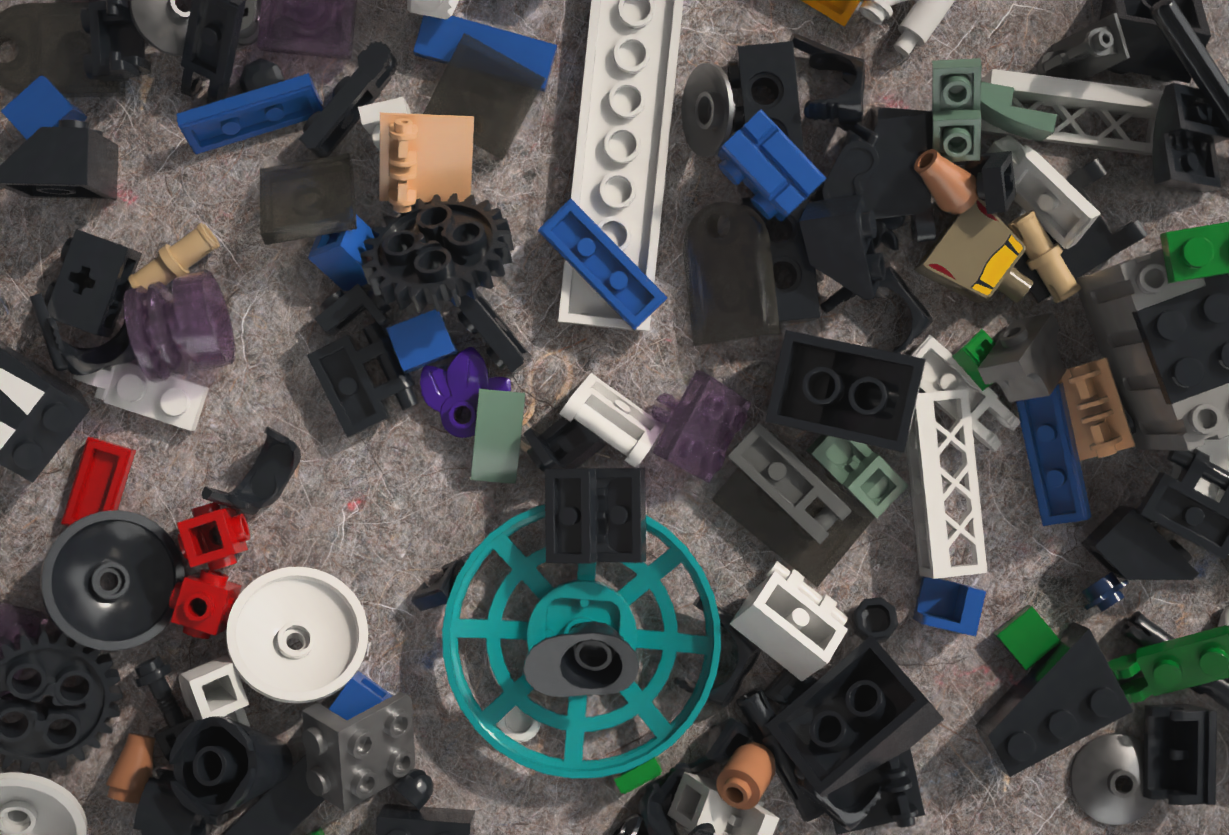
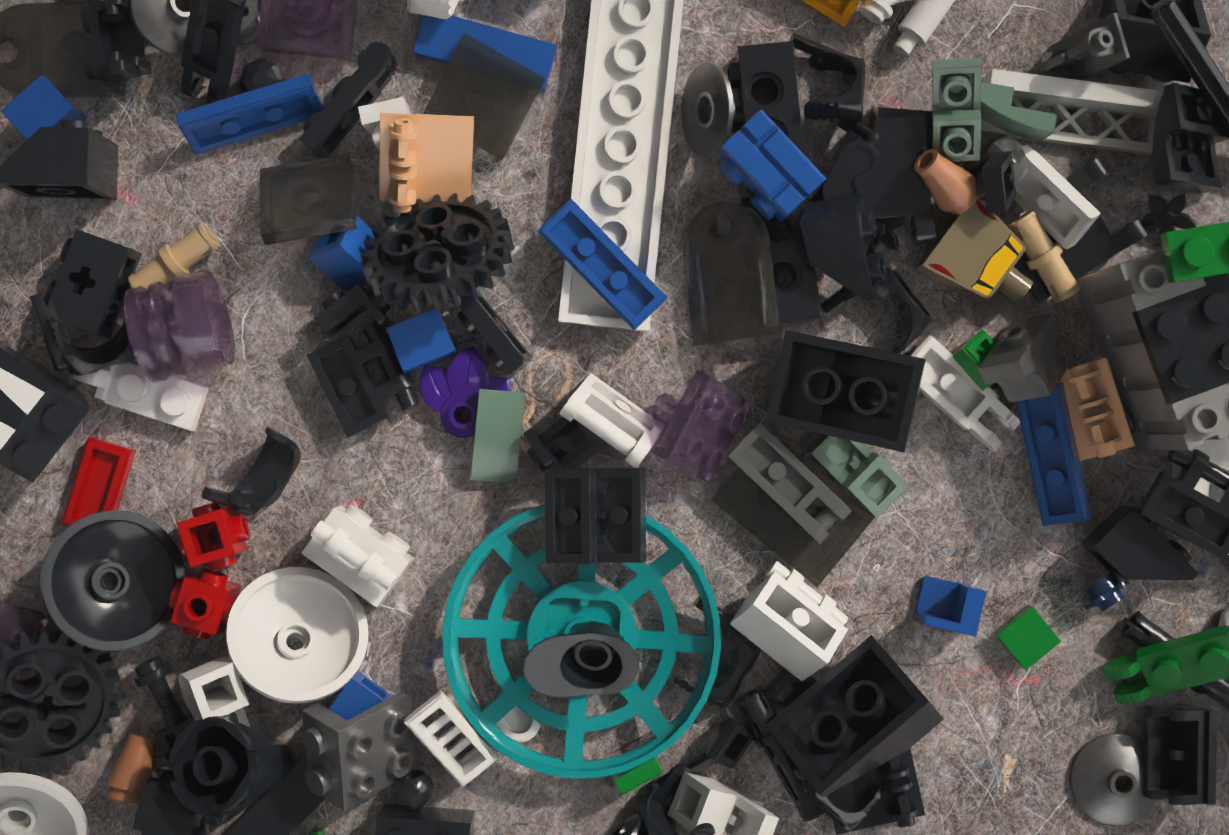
black tile [411,559,465,611] -> none
nougat brick [716,742,776,810] -> none
black tile [852,597,898,643] -> none
white fence [906,388,988,579] -> none
black wedge [975,622,1133,777] -> none
none -> white brick [301,505,415,608]
none -> white slope [404,690,499,787]
none -> black plant [1140,194,1197,234]

